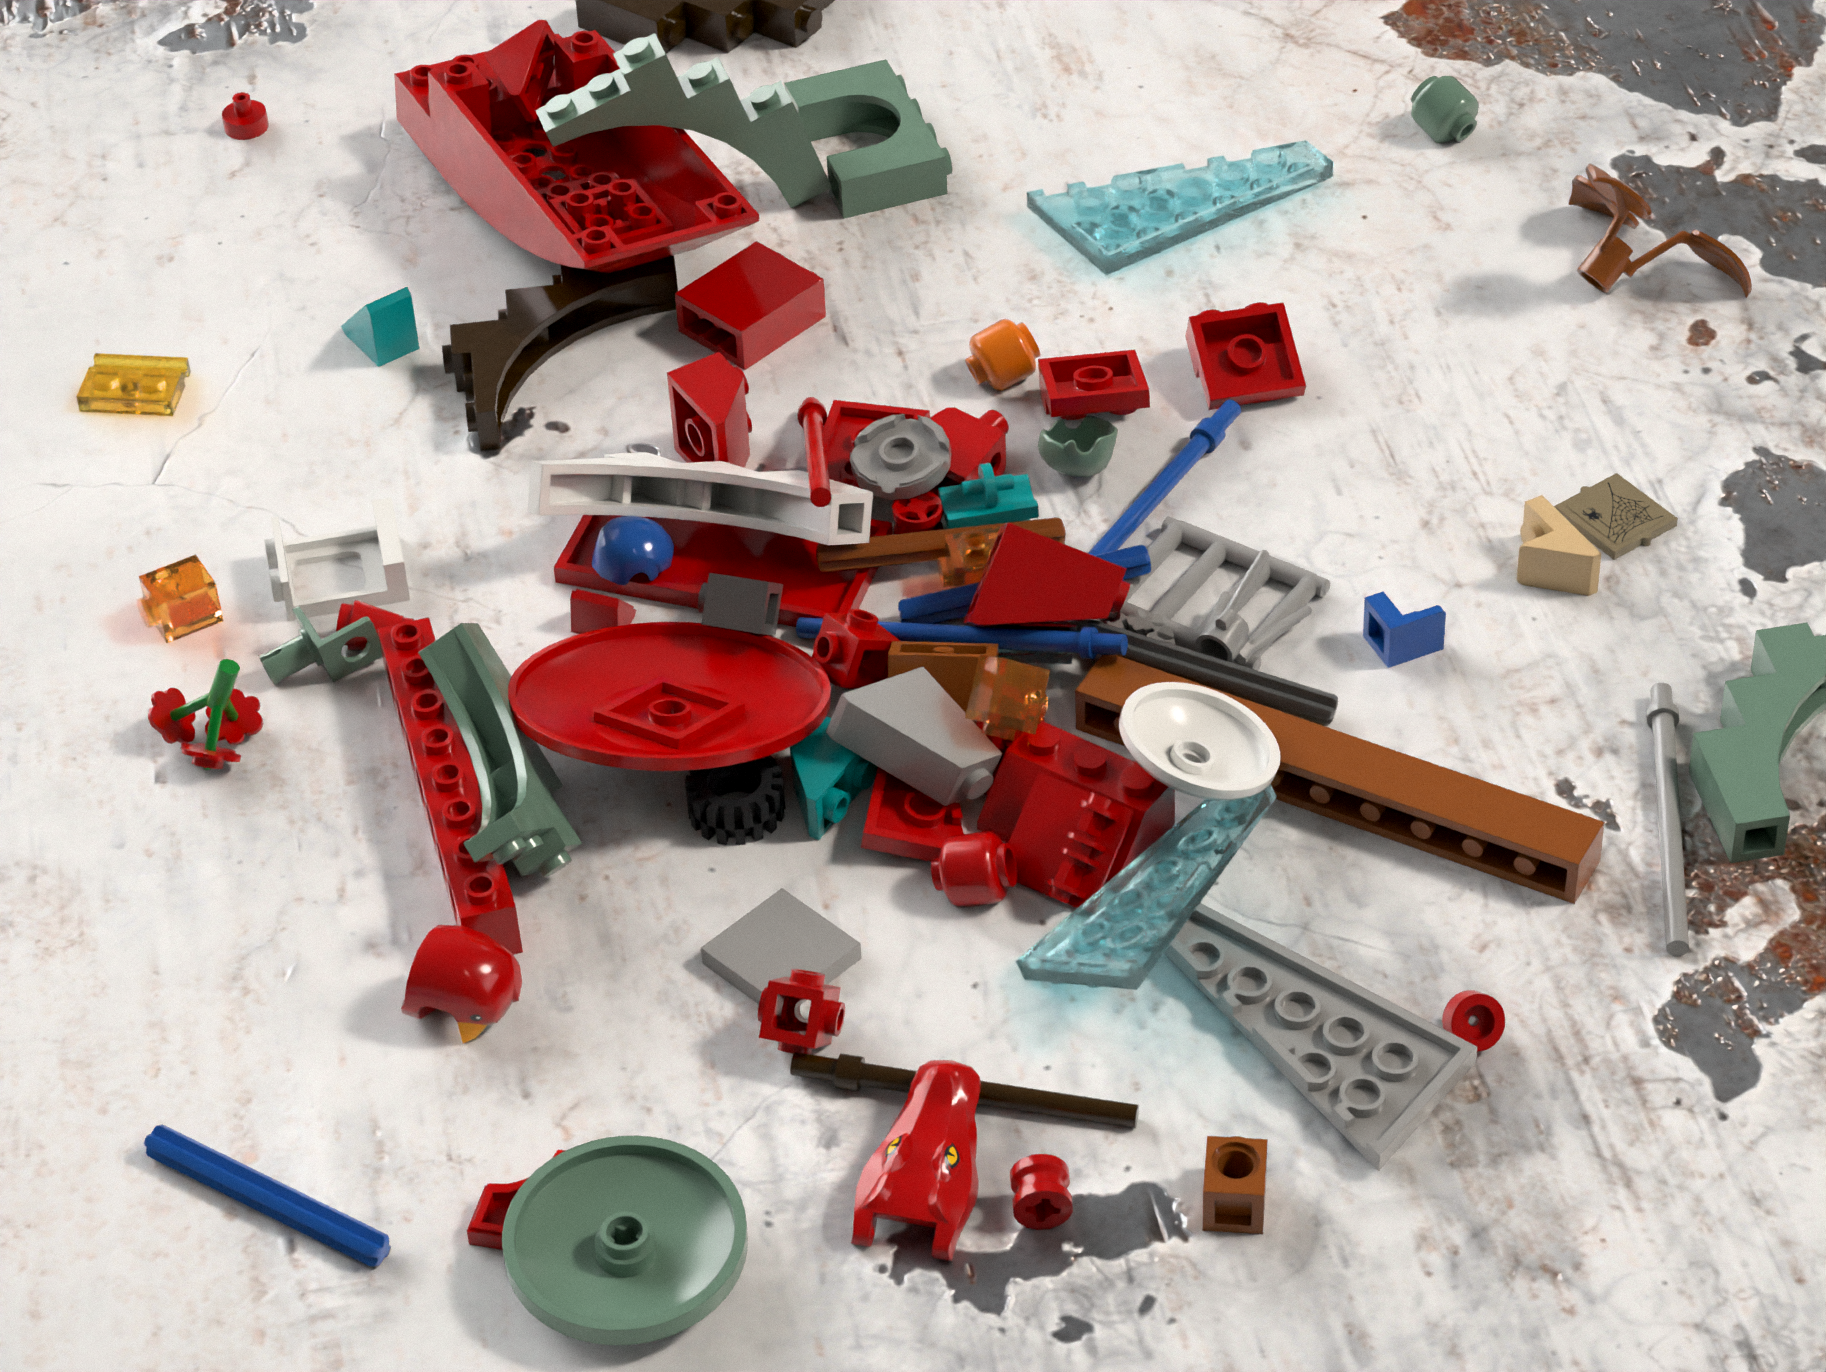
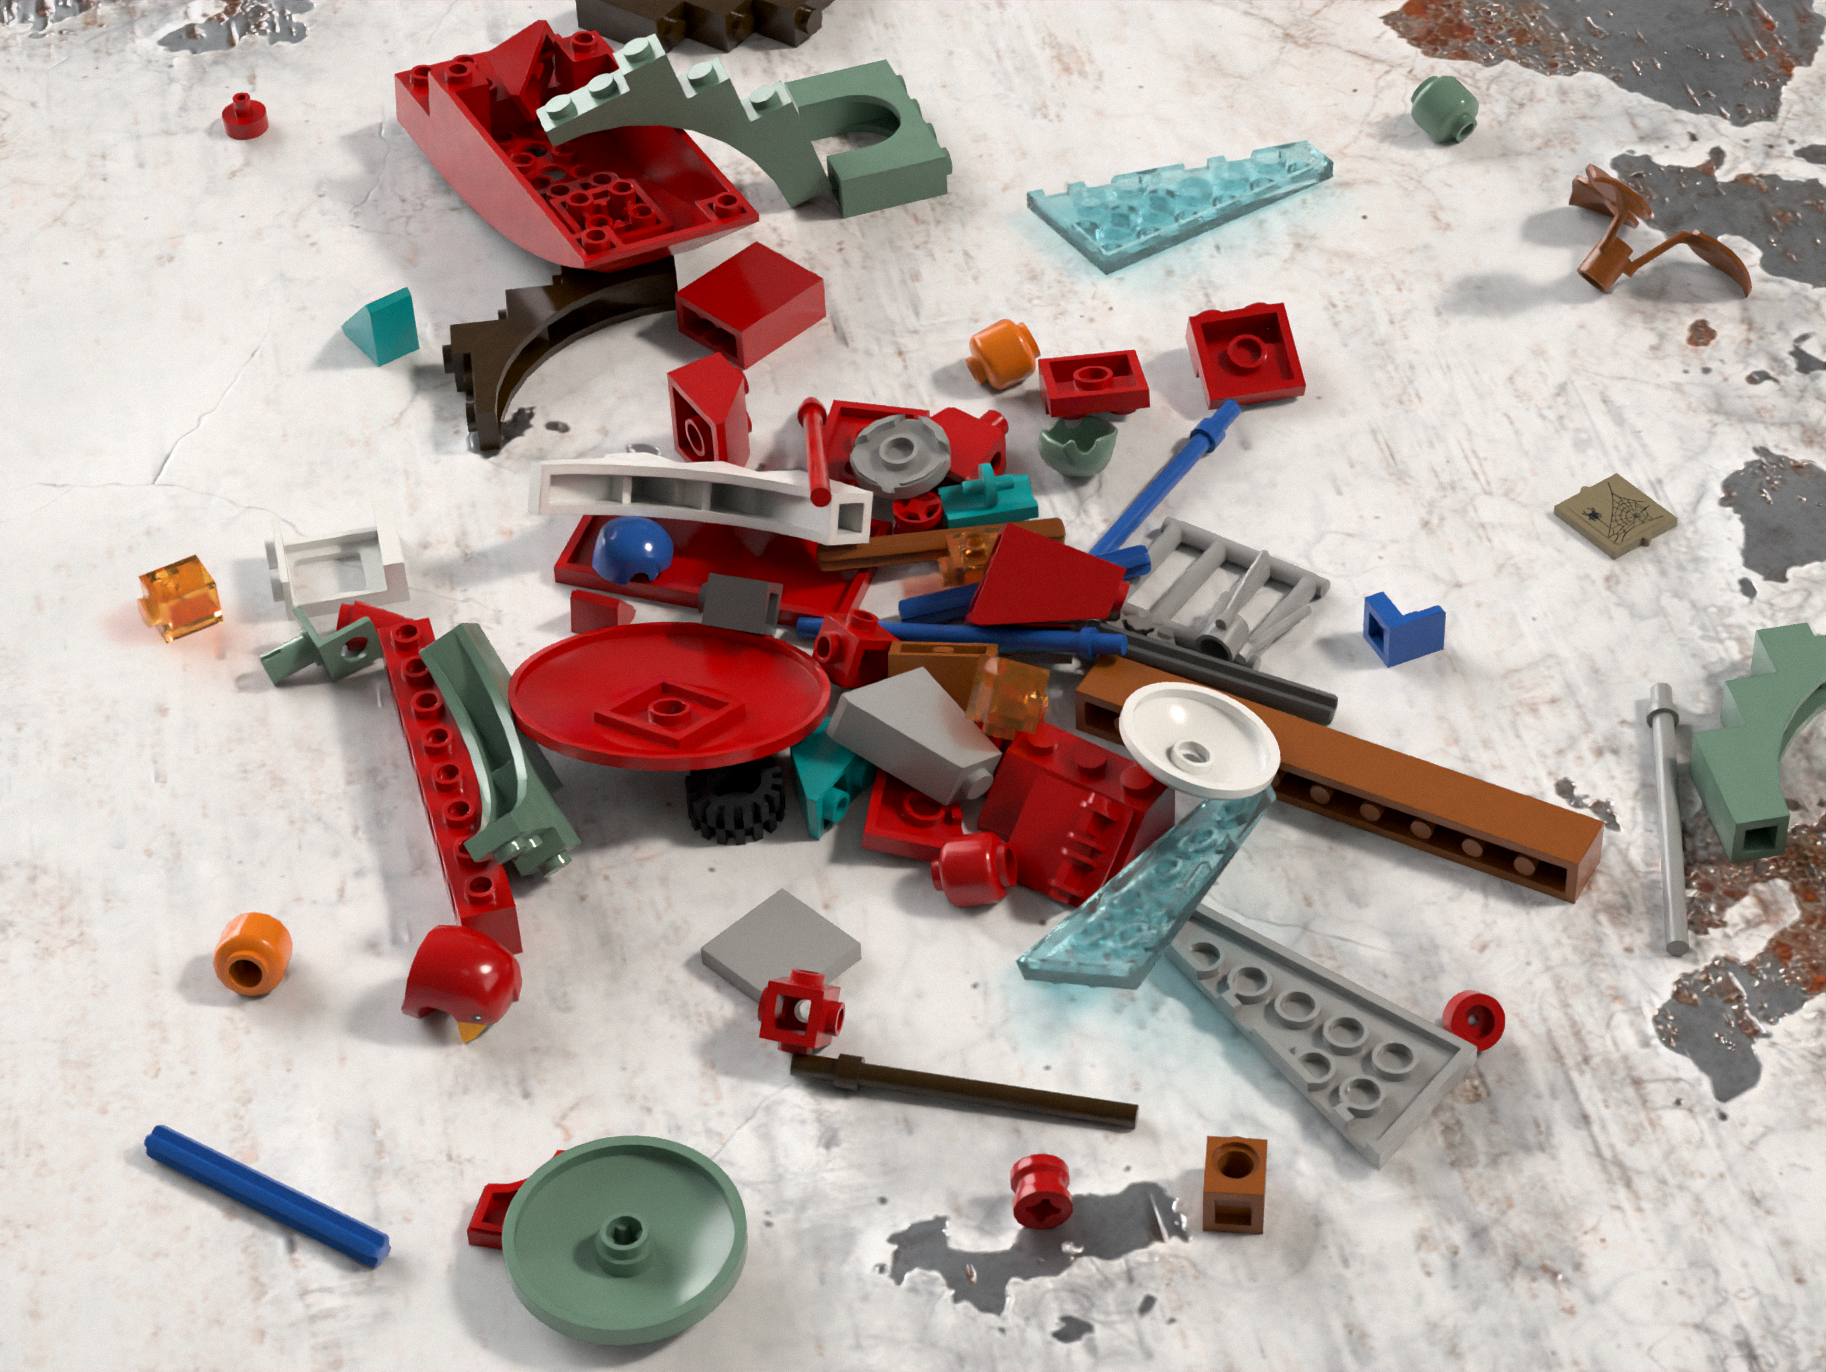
clear yellow plate [76,353,191,416] -> none
red plant [148,659,263,771] -> none
red animal [851,1060,981,1262] -> none
tan slope [1517,495,1601,596] -> none
none -> orange head [213,912,293,996]

